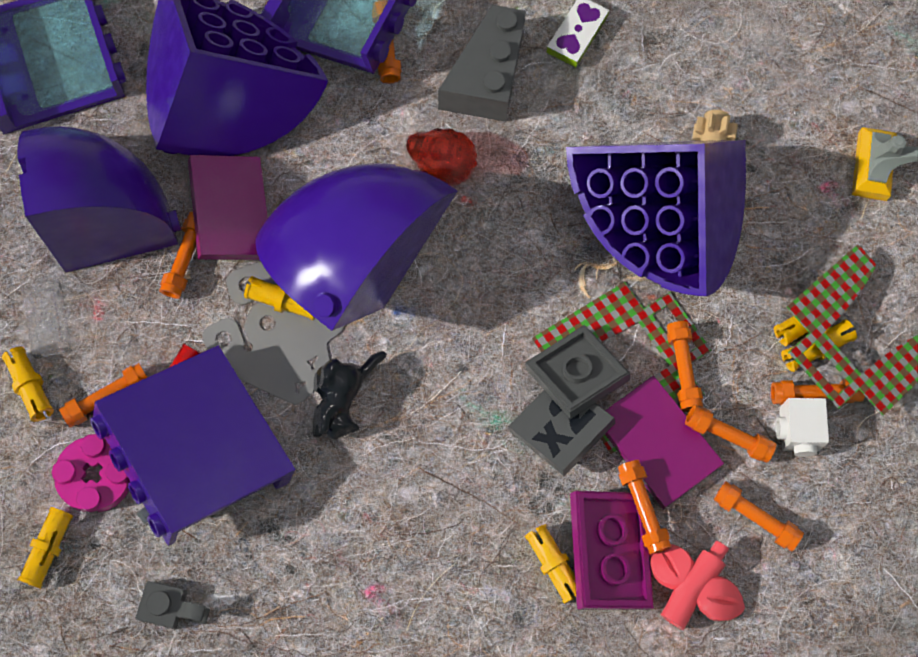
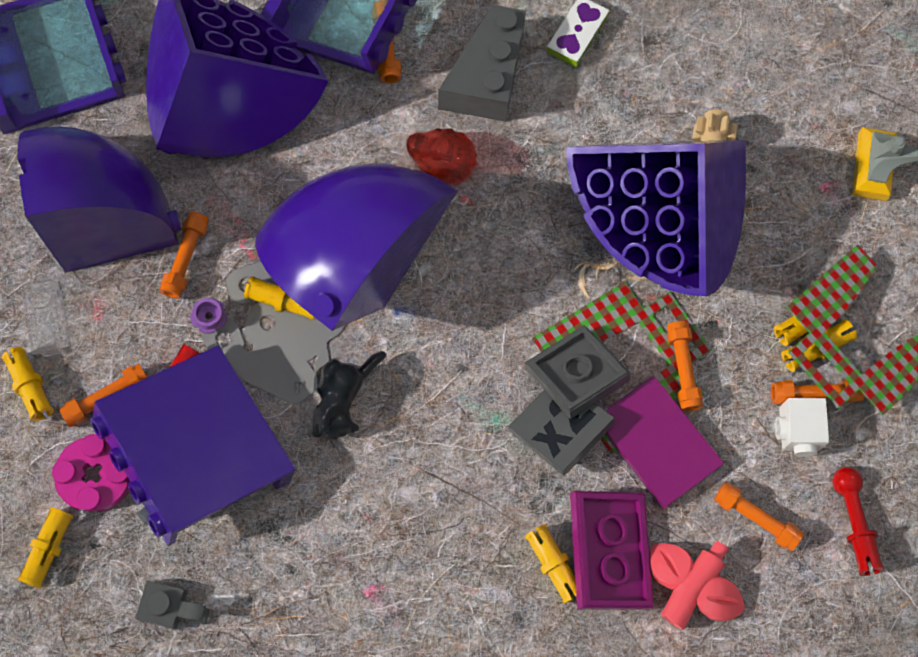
magenta tile [188,155,268,260] -> none
orange bar [618,460,672,555] -> none
orange bar [685,405,776,463] -> none
none -> medium lavender plate [190,298,227,334]
none -> red pin [832,467,885,576]

